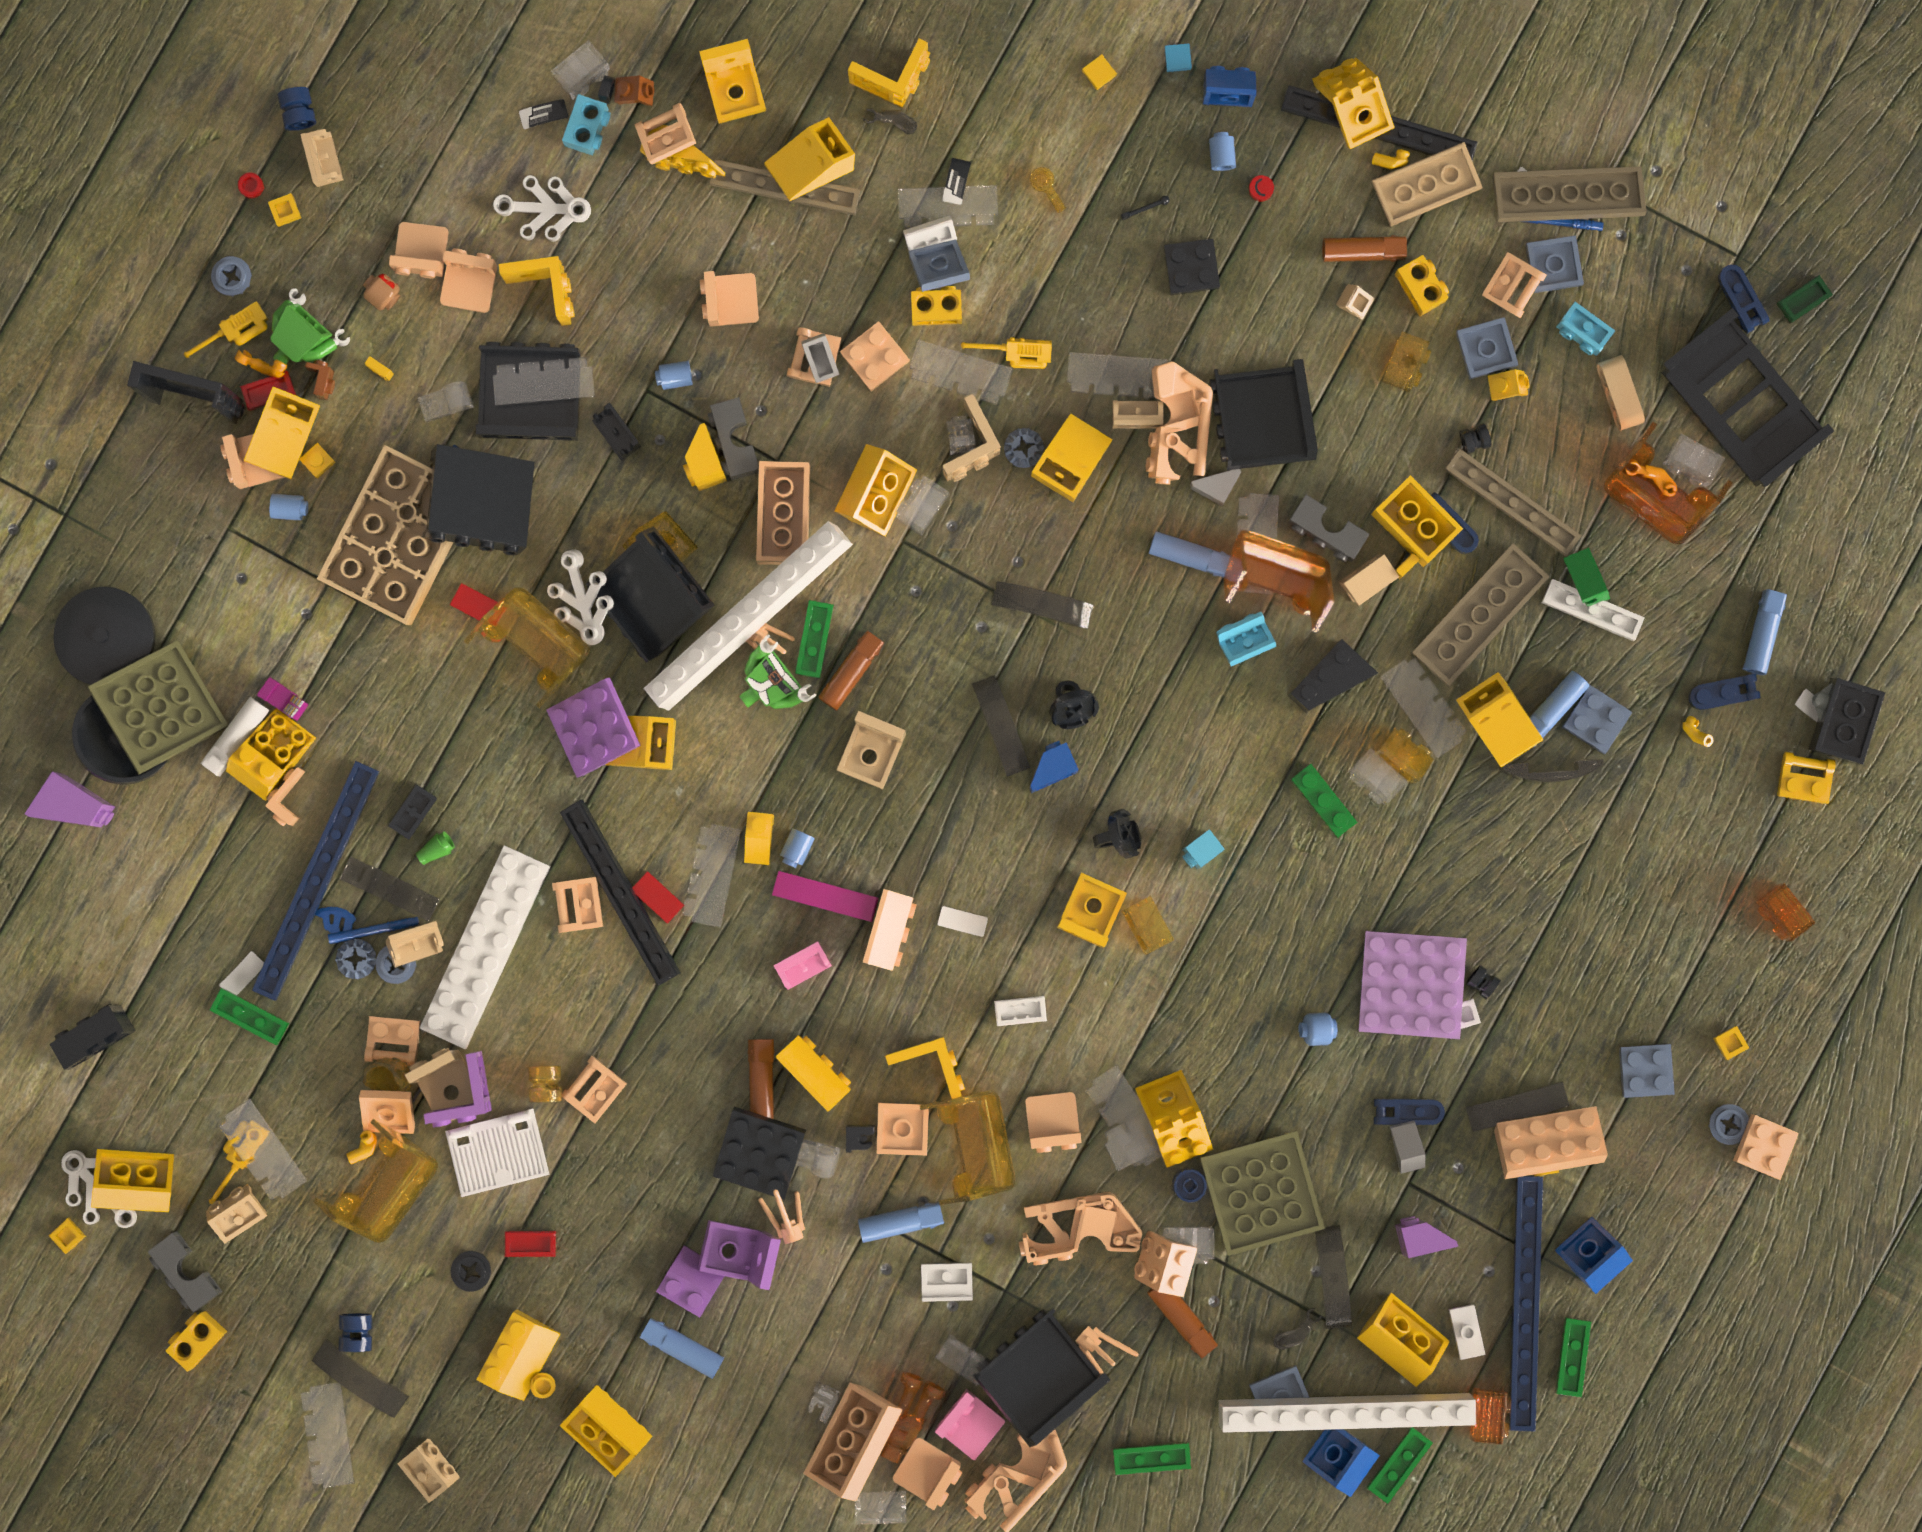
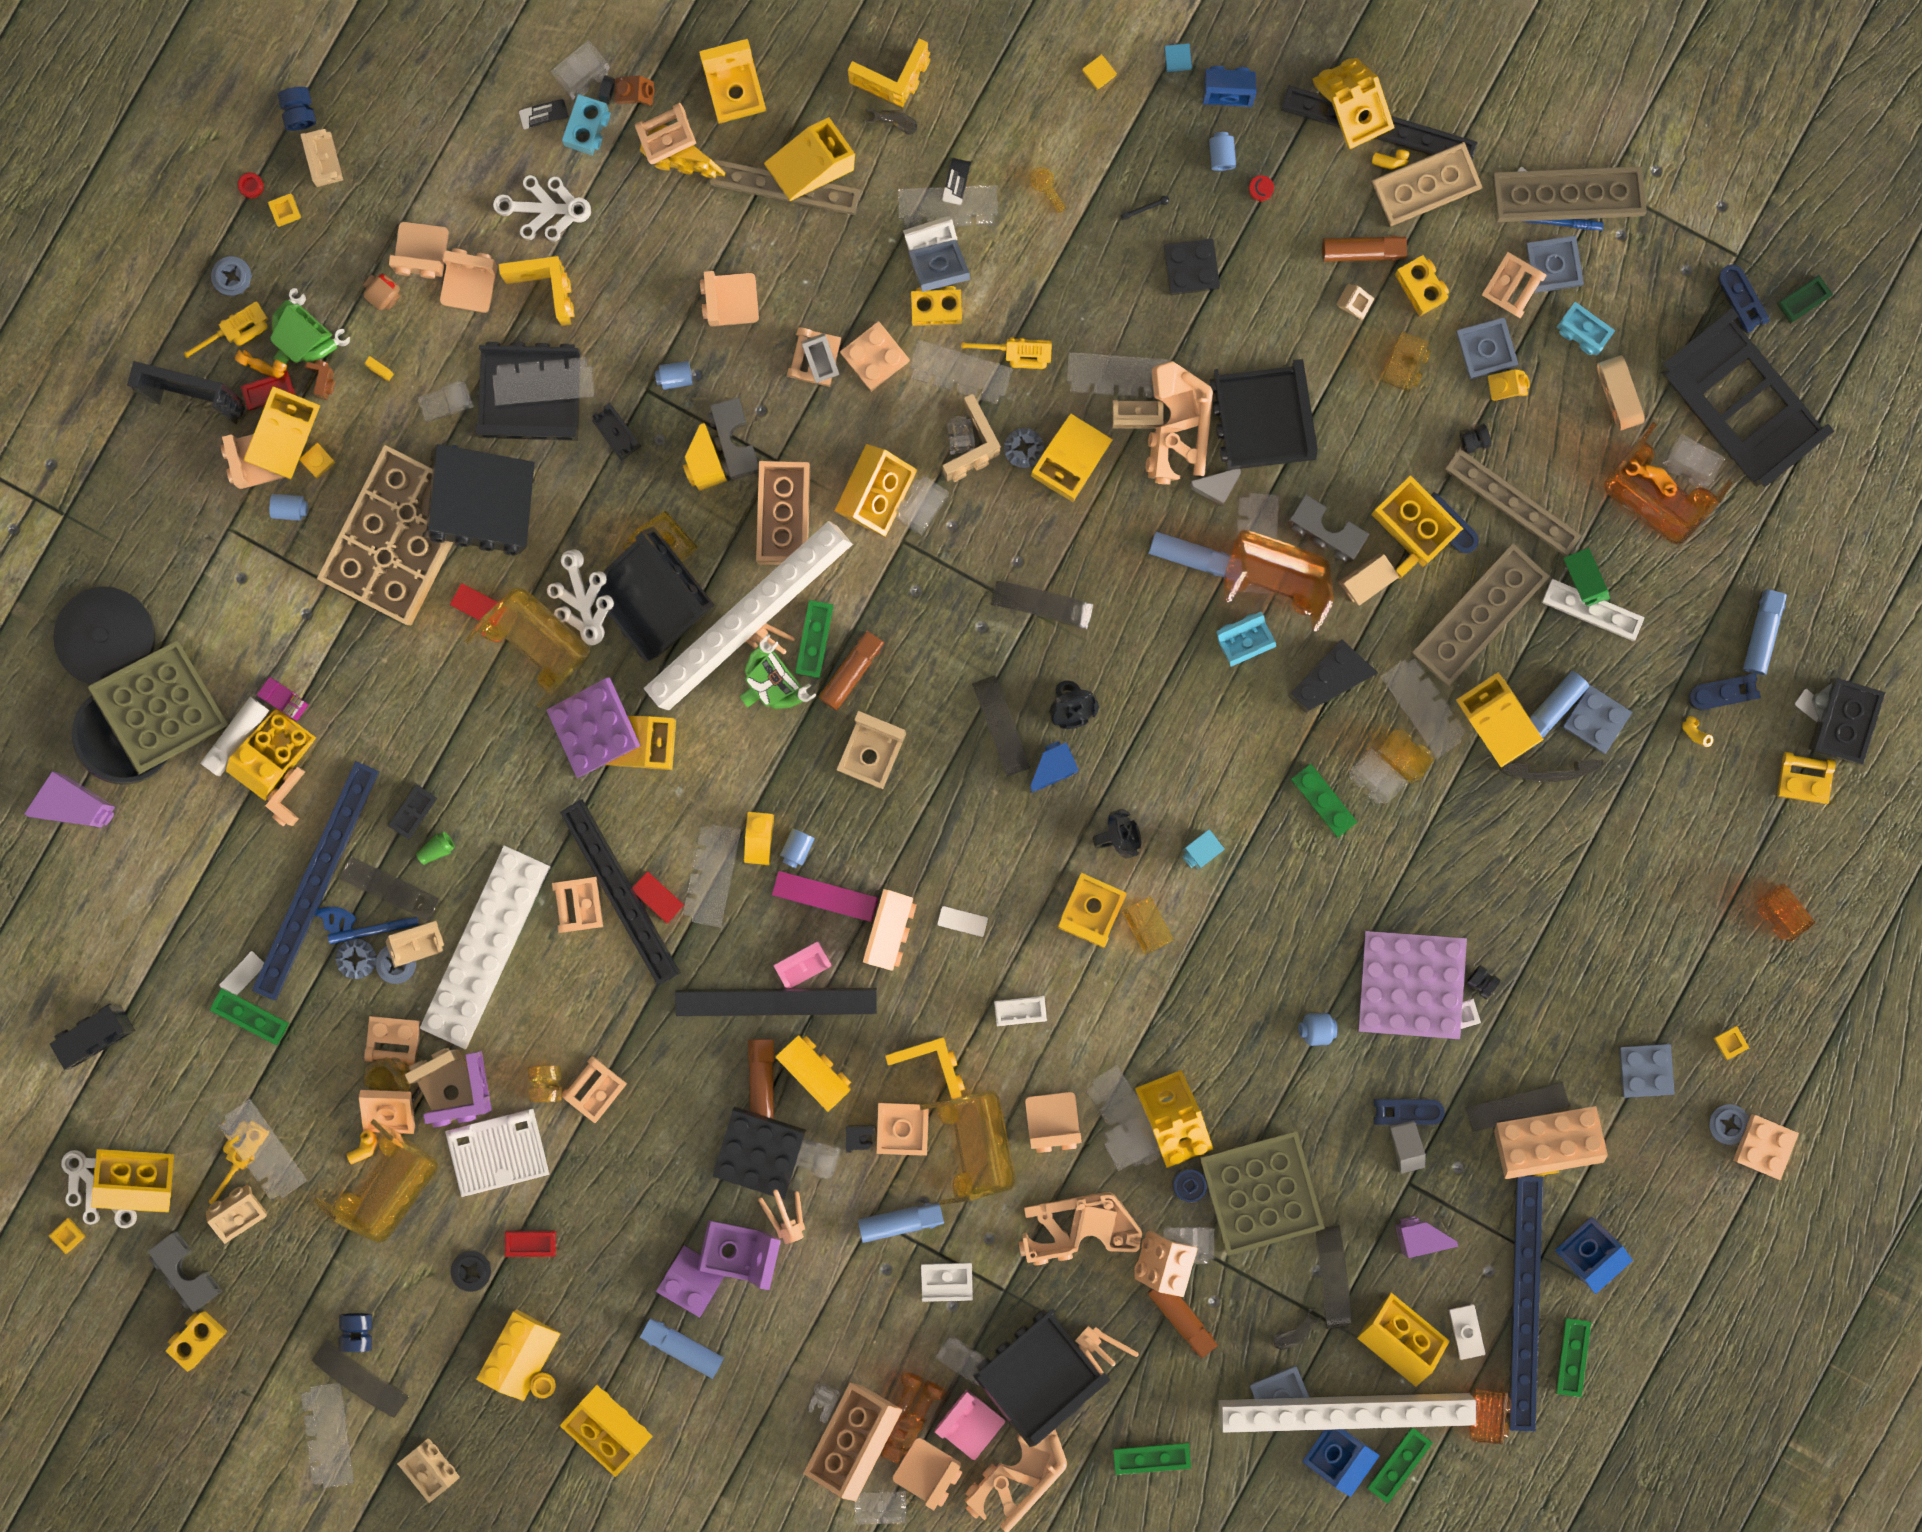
none -> black tile [675,988,877,1016]

